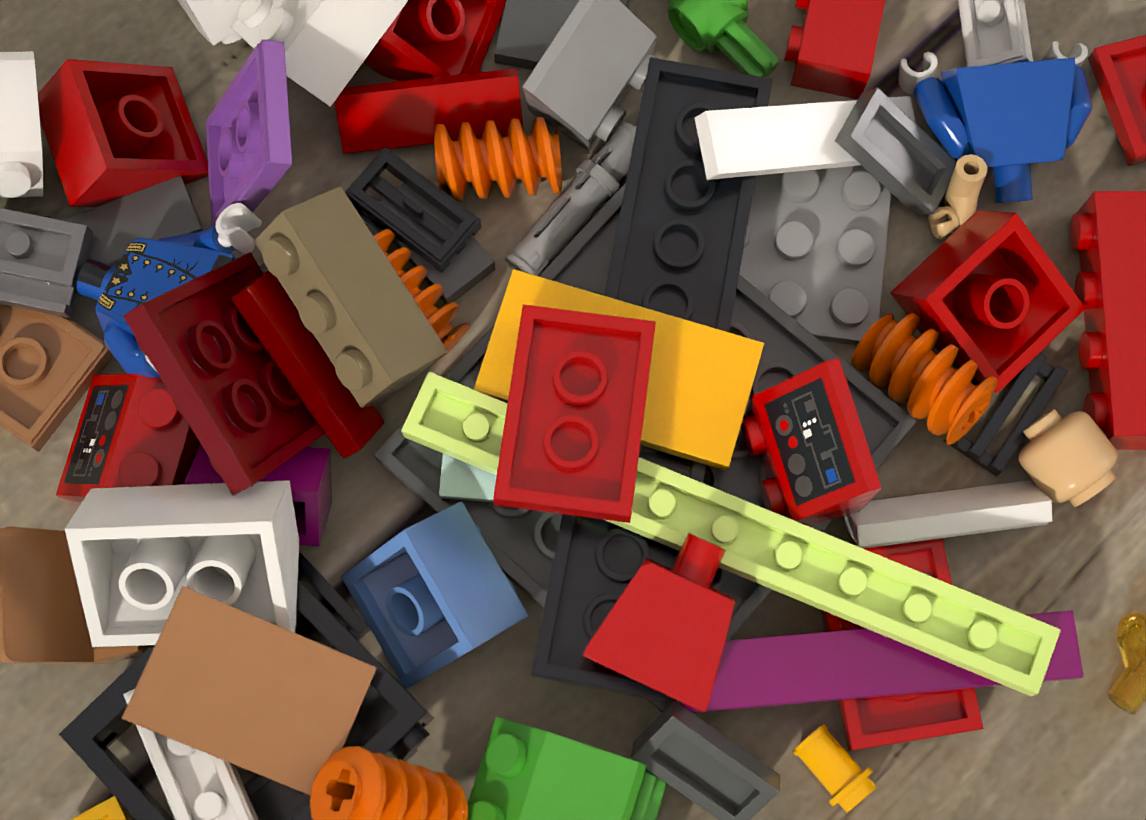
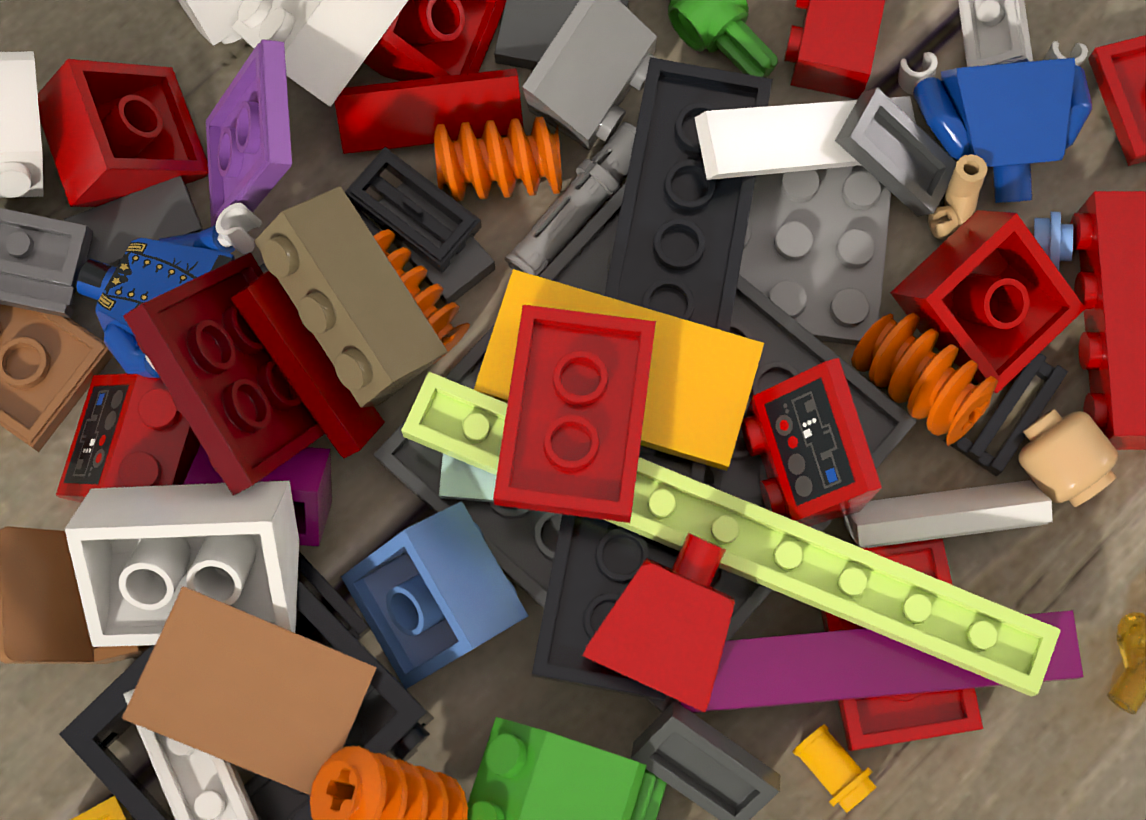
none -> light blue plate [1034,211,1073,271]

